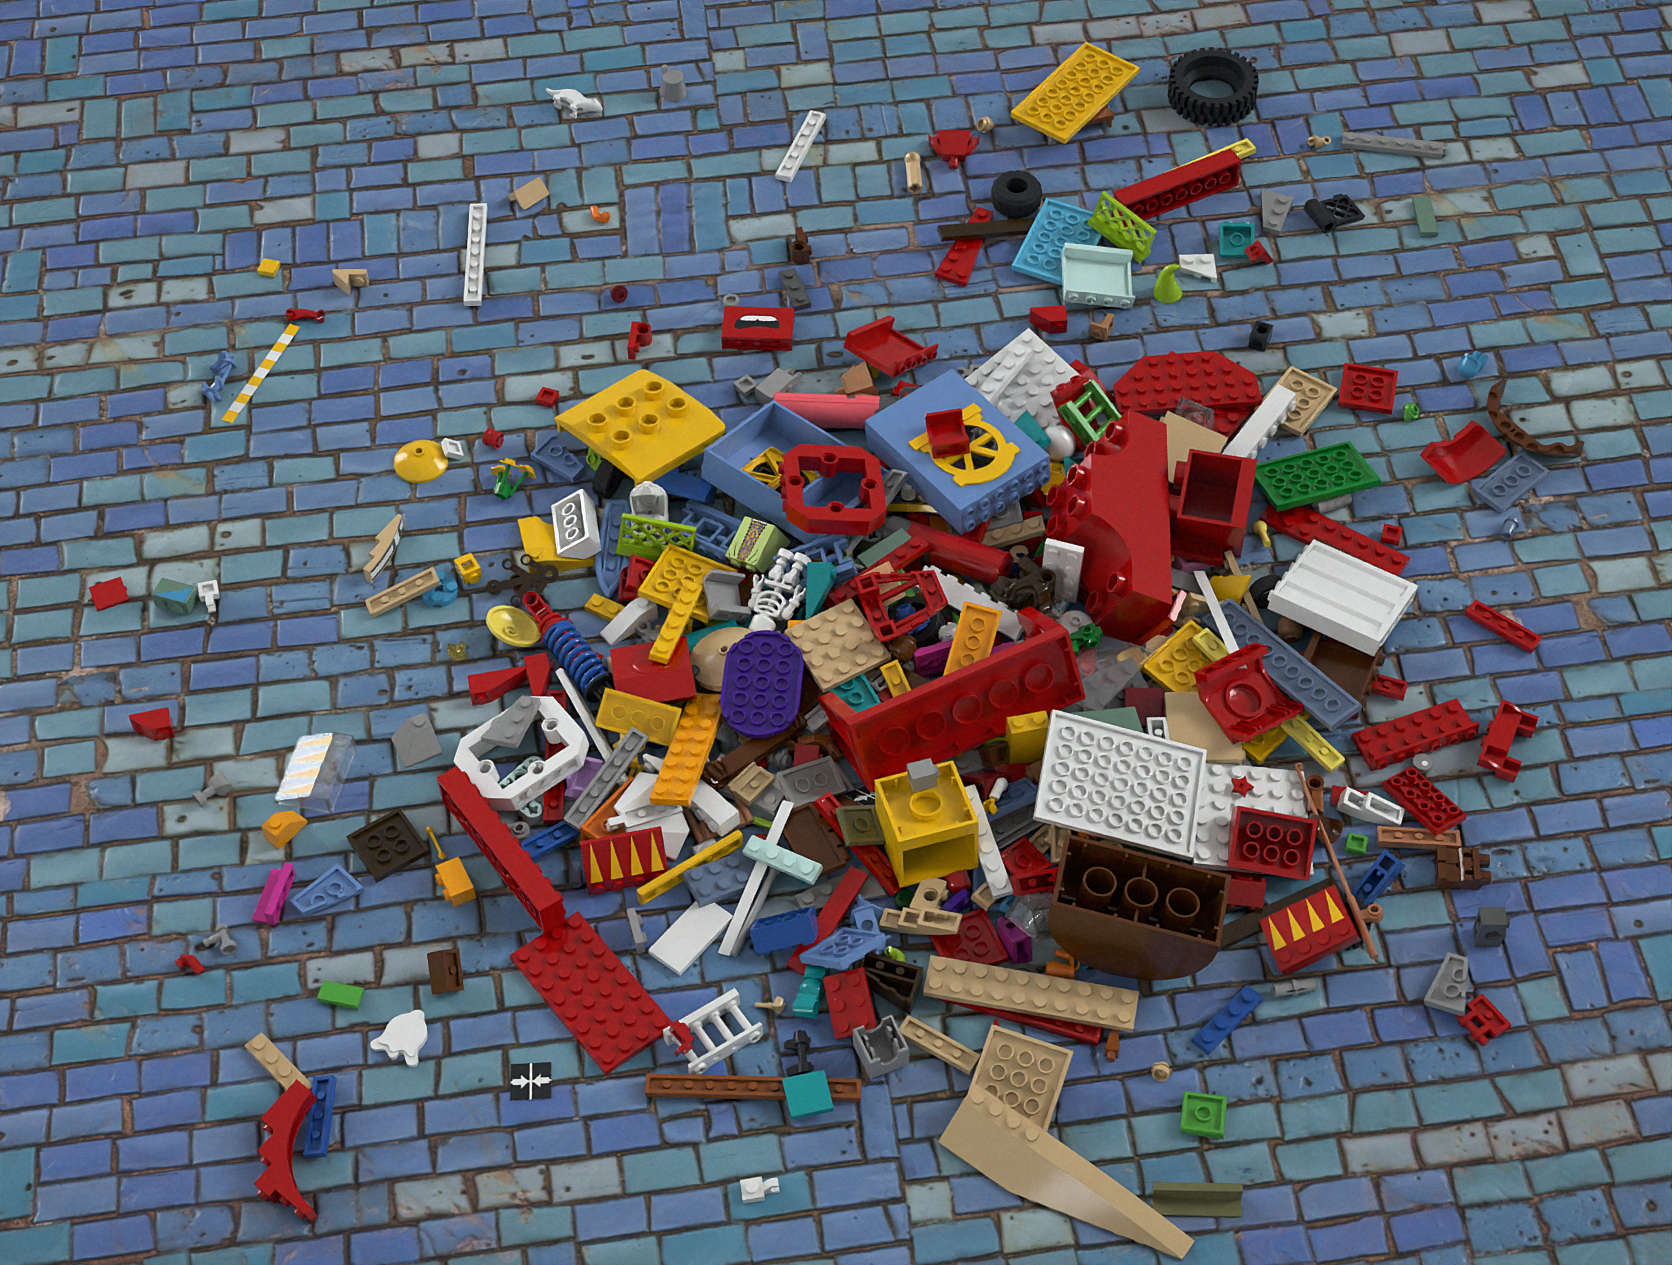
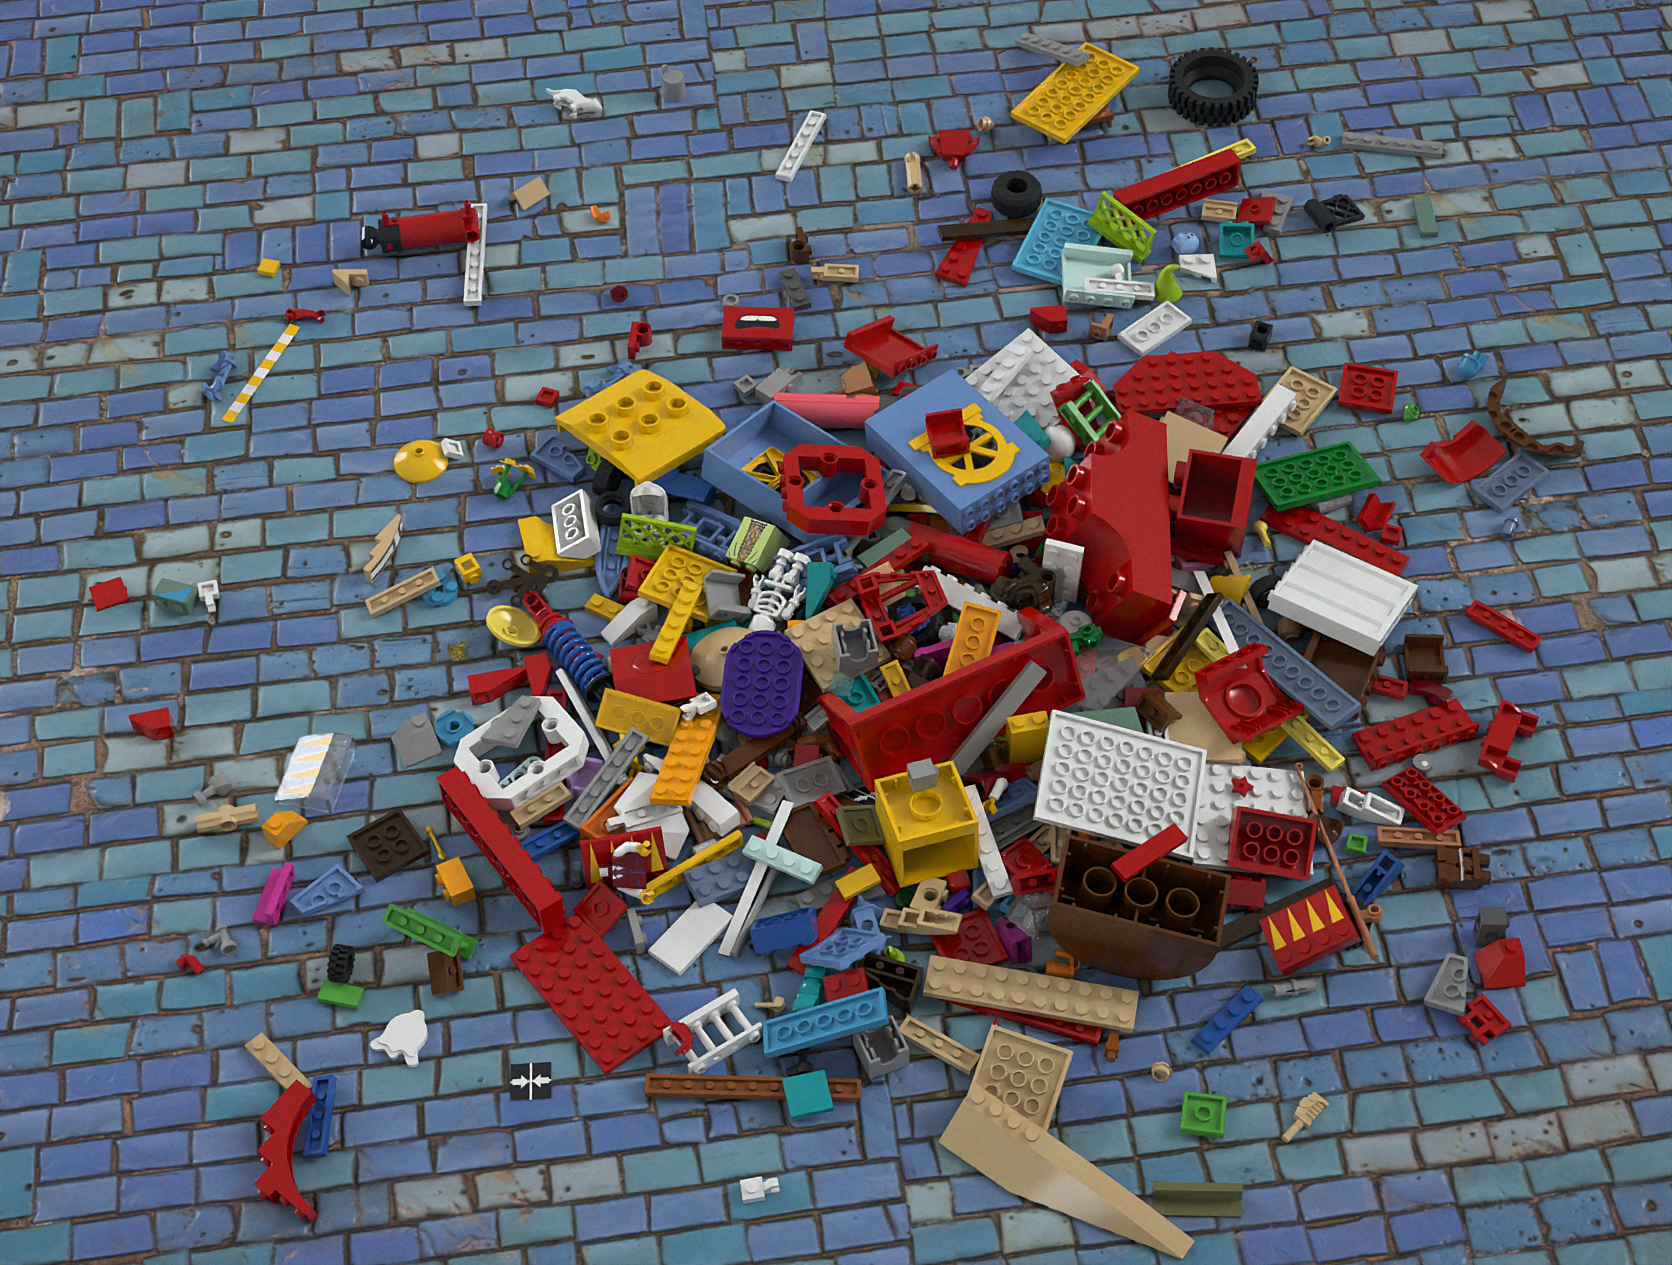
none -> tan piece [195,803,259,833]
none -> black tyre [327,944,355,984]
none -> red piece [360,200,480,253]
none -> bright green fence [381,903,479,960]
none -> dark azure plate [434,710,474,748]
none -> tan plate [510,781,572,830]
none -> red plate [573,879,630,938]
none -> medium blue piece [583,358,634,399]
none -> black tyre [595,491,630,527]
none -> torso [599,841,655,905]
none -> white plate [680,692,717,721]
none -> dark azure plate [762,986,889,1059]
none -> tan hinge [811,263,859,282]
none -> clear light blue plate [829,671,855,697]
none -> light grey piece [831,618,879,673]
none -> yellow tile [835,863,881,901]
none -> clear smoke leg [911,653,945,681]
none -> light grey tile [947,659,1047,778]
none -> light grey plate [1015,33,1090,67]
none -> white plate [1084,263,1155,301]
none -> red tile [1111,823,1188,882]
none -> white tile [1117,301,1192,357]
none -> reddish brown panel [1135,692,1183,732]
none -> dark brown tile [1151,592,1224,681]
none -> light blue head [1172,232,1199,255]
none -> tan plate [1201,198,1238,223]
none -> red plate [1236,197,1276,226]
none -> tan piece [1281,1092,1329,1143]
none -> red panel [1357,493,1396,533]
none -> reddish brown panel [1403,633,1449,684]
none -> dark red slope [1408,678,1453,704]
none -> red slope [1474,937,1526,990]

